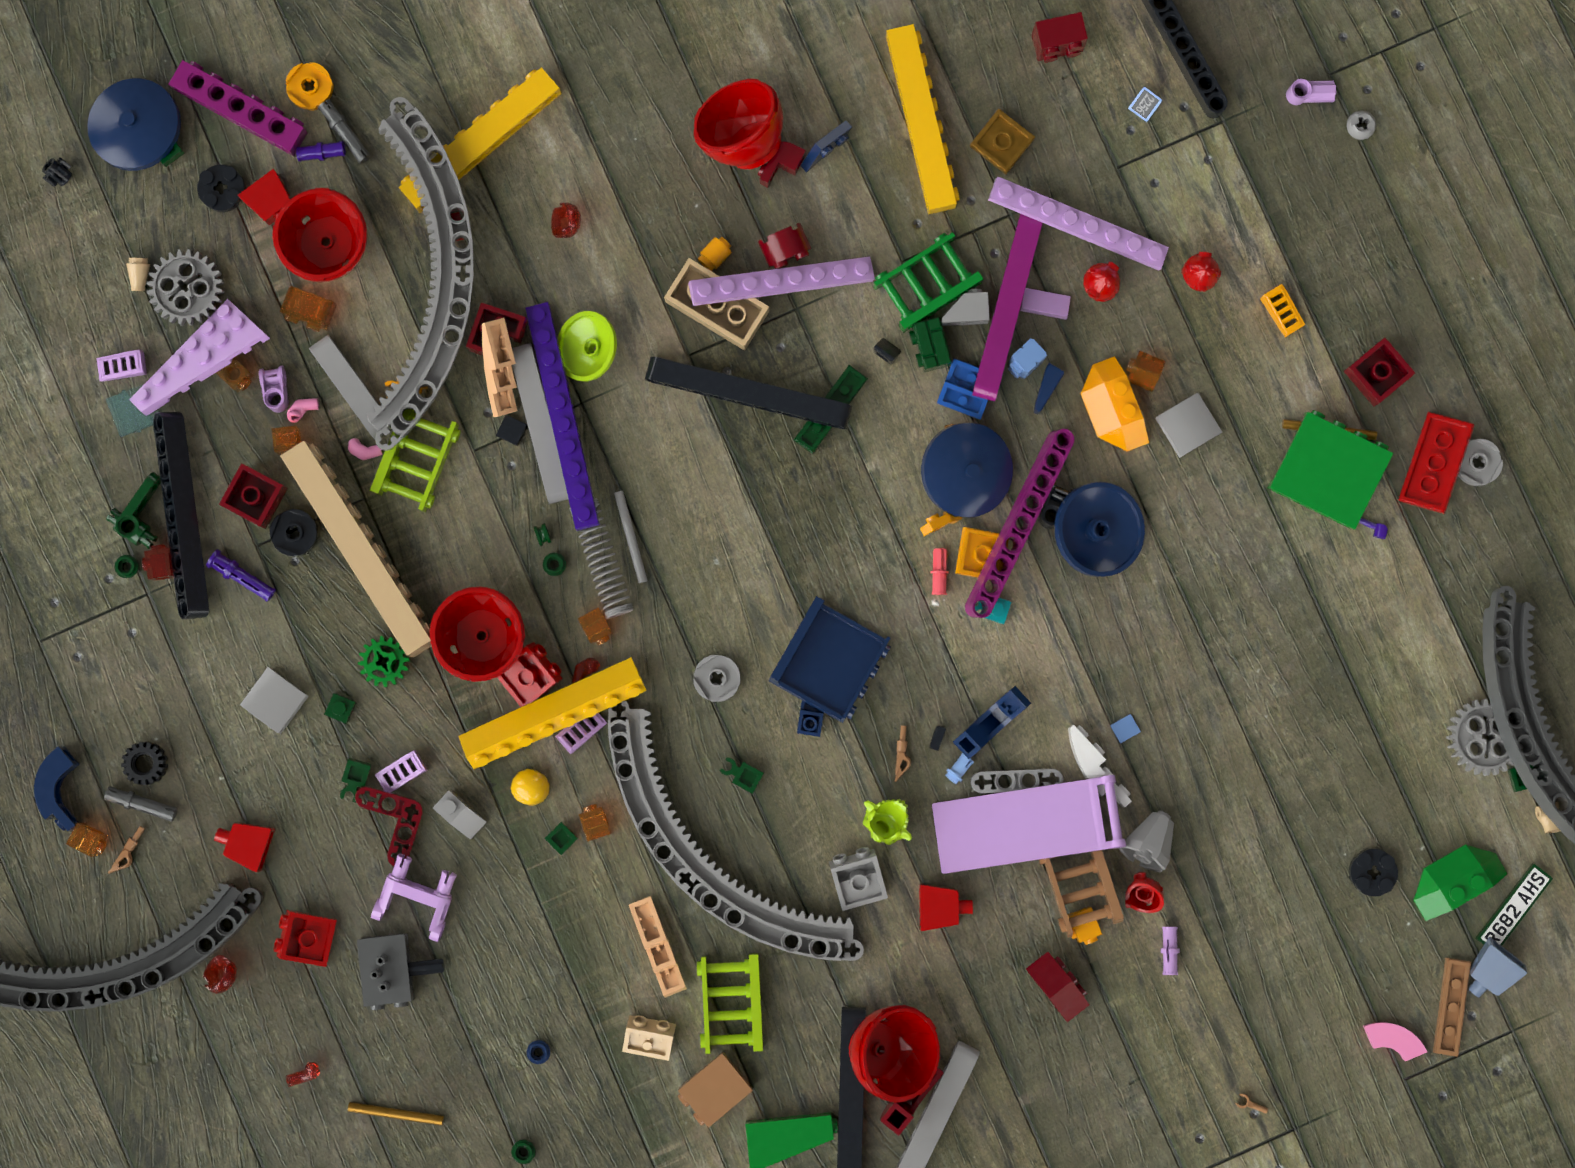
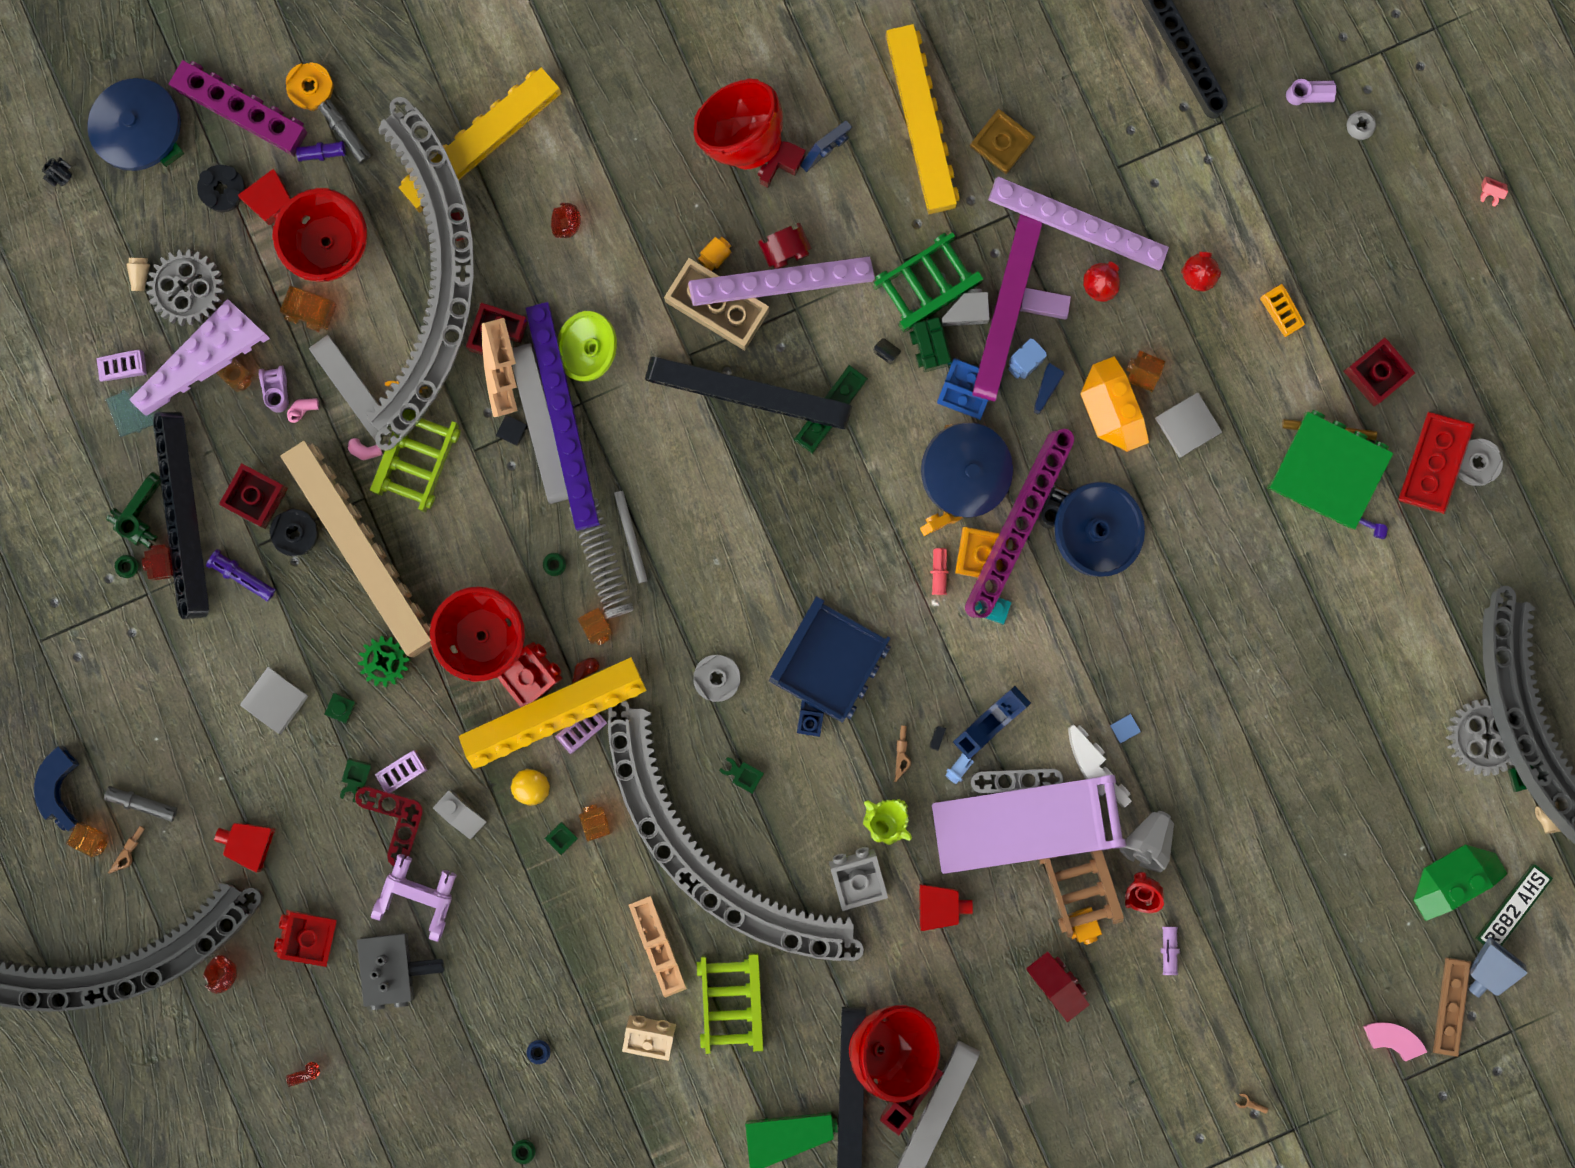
black tyre [121,742,168,785] -> none
clear orange brick [271,426,302,455] -> none
pearl gold bar [348,1102,444,1126] -> none
dark green bush [534,523,552,547] -> none
medium nougat brick [678,1051,753,1128] -> none
dark red brick [1031,12,1088,63] -> none
slope [1128,87,1162,122] -> none
black plate [1349,849,1398,896] -> none
none -> coral tile [1480,176,1508,206]

